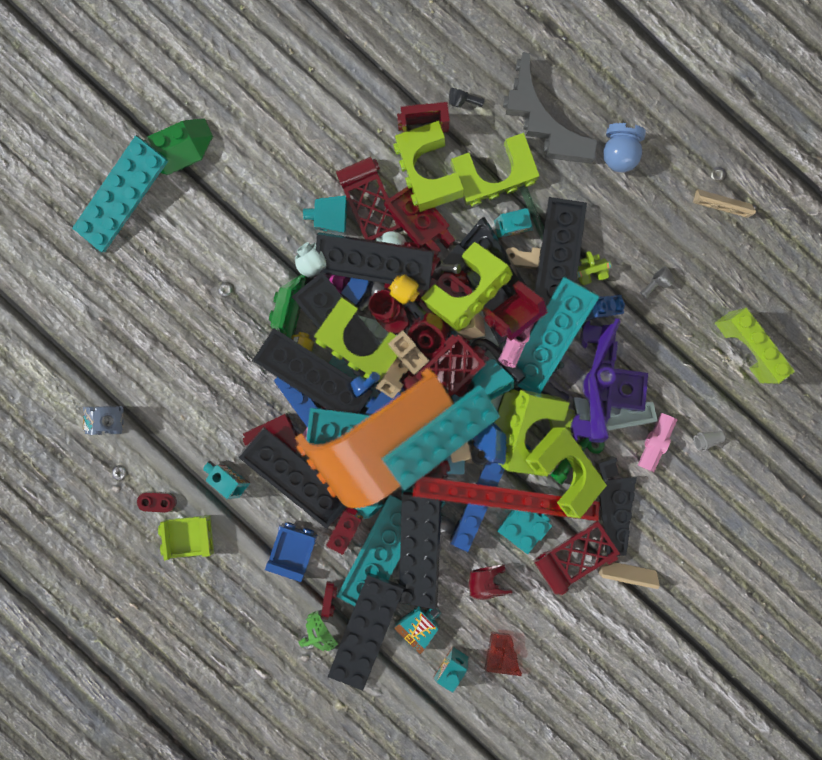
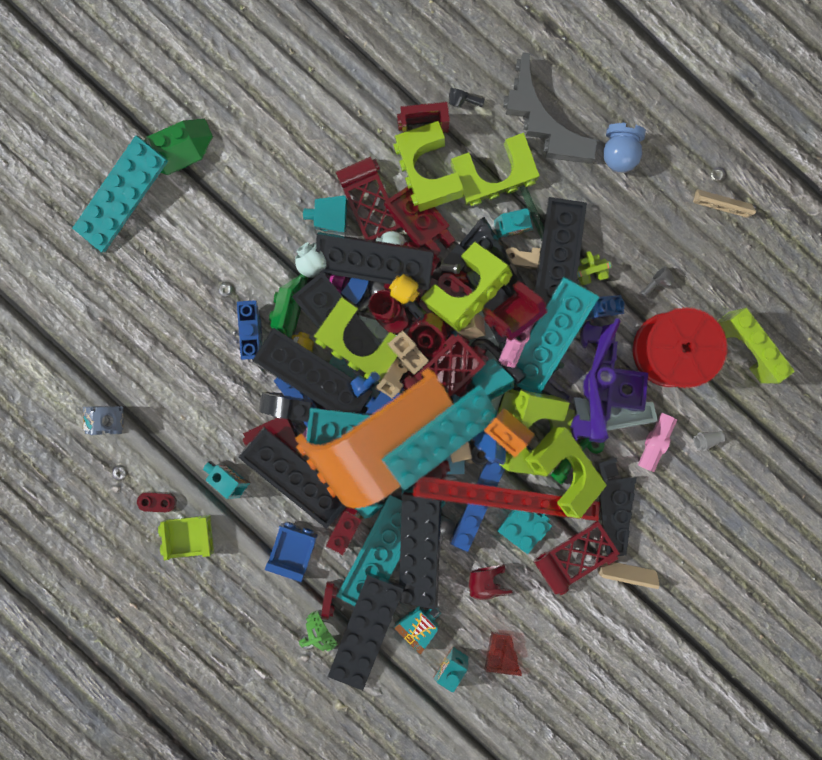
none -> blue slope [237,300,263,360]
none -> black arch [259,392,313,422]
none -> orange panel [484,408,534,457]
none -> red piece [632,308,727,388]

